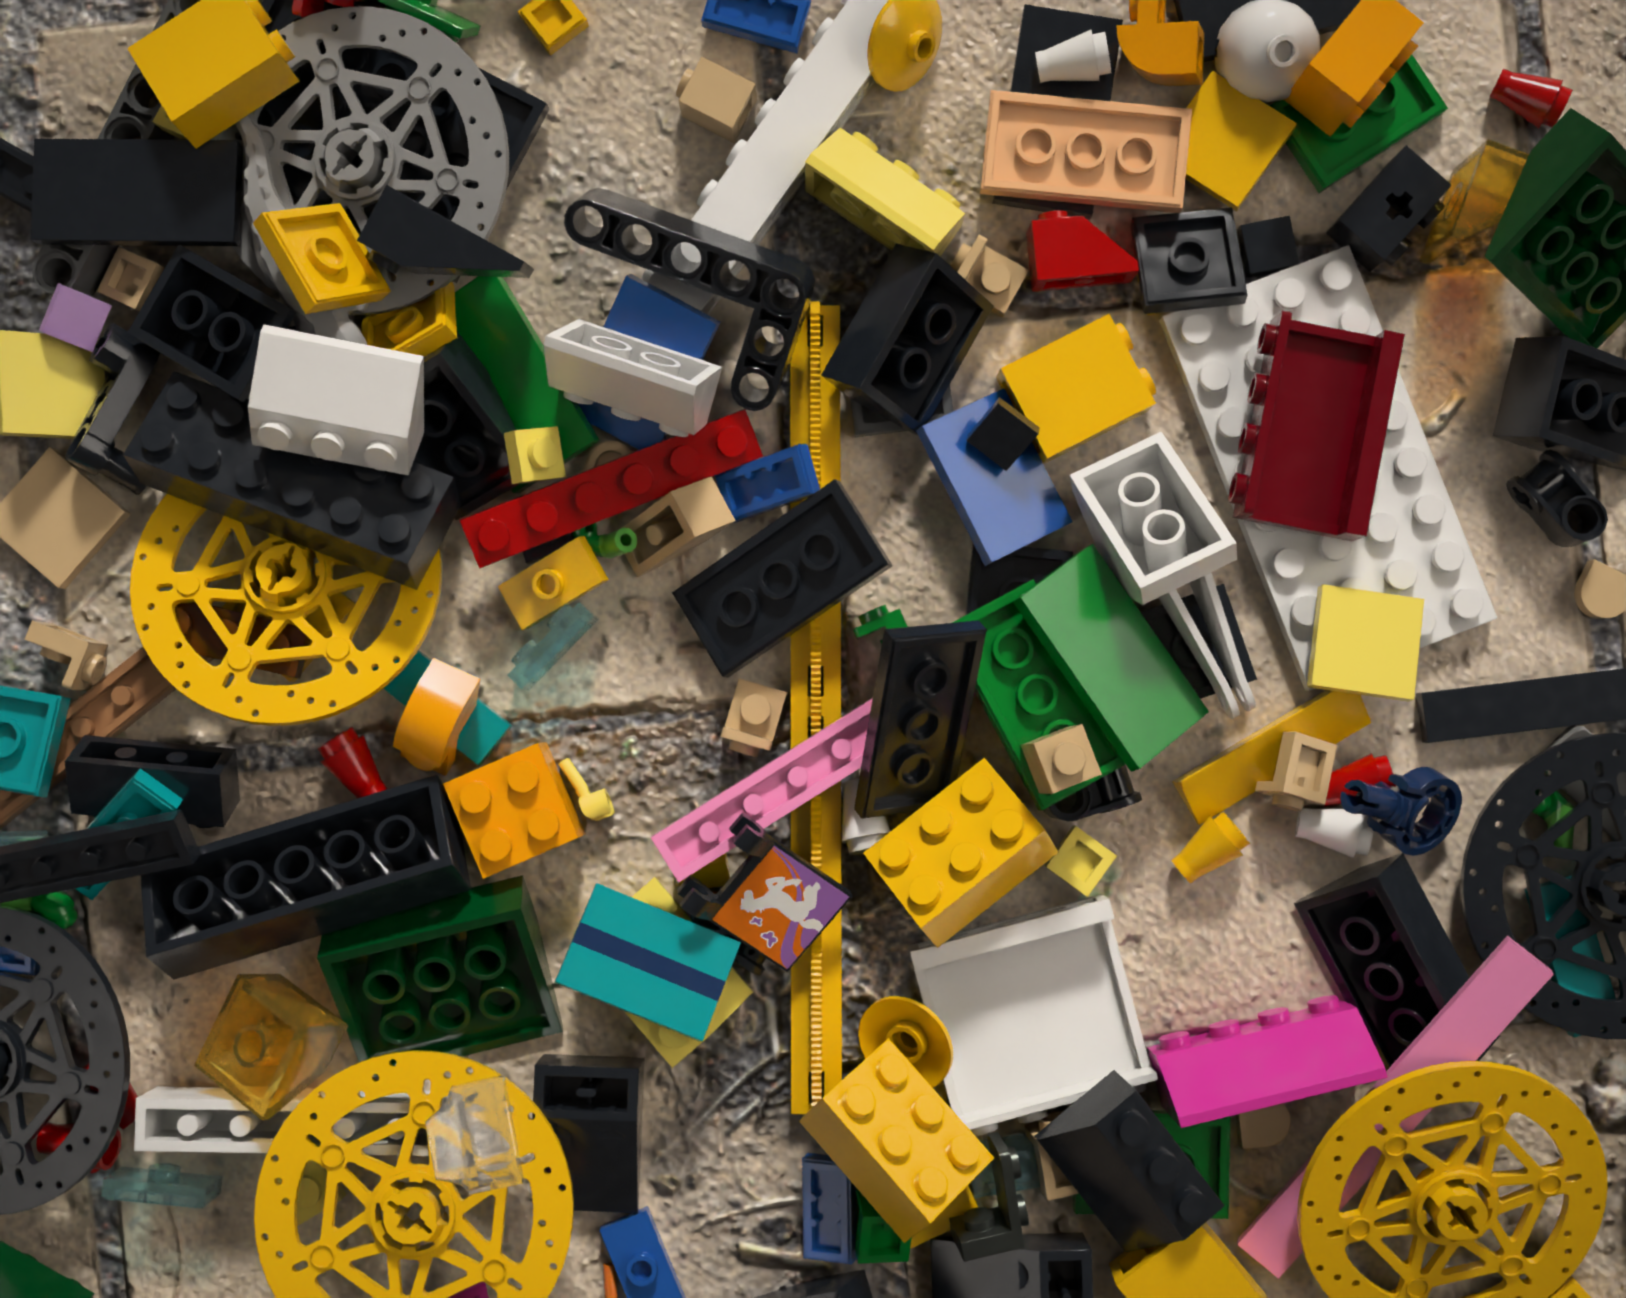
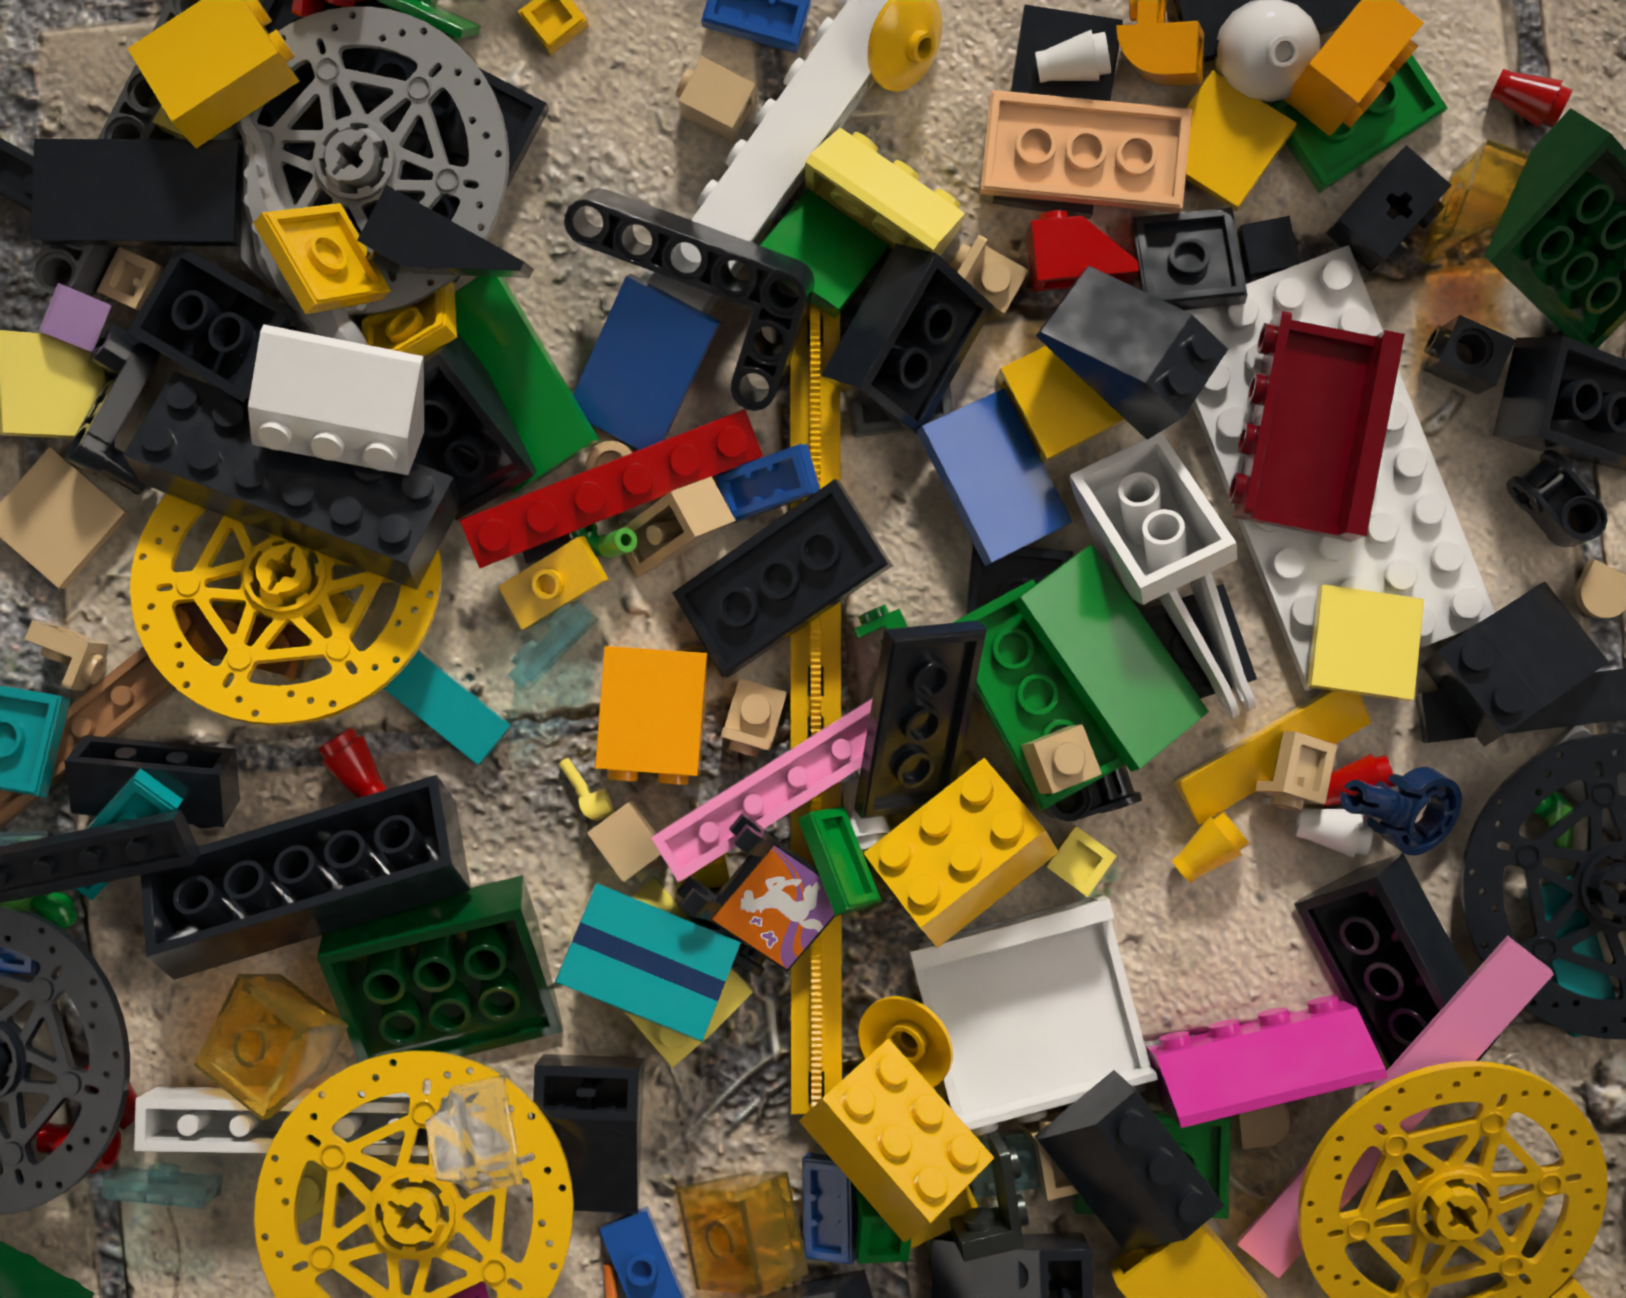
light orange brick [393,658,480,776] -> none
light orange brick [443,742,586,879] -> none
light yellow plate [504,426,566,484] -> none
white slope [543,319,722,437] -> none
black tile [966,397,1040,471] -> none
none -> tan brick [587,800,665,883]
none -> light orange brick [595,646,709,785]
none -> clear yellow slope [676,1171,809,1296]
none -> green tile [760,189,890,319]
none -> green tile [798,806,881,916]
none -> black slope [1035,266,1228,440]
none -> black slope [1421,581,1609,747]
none -> black brick [1423,315,1516,395]

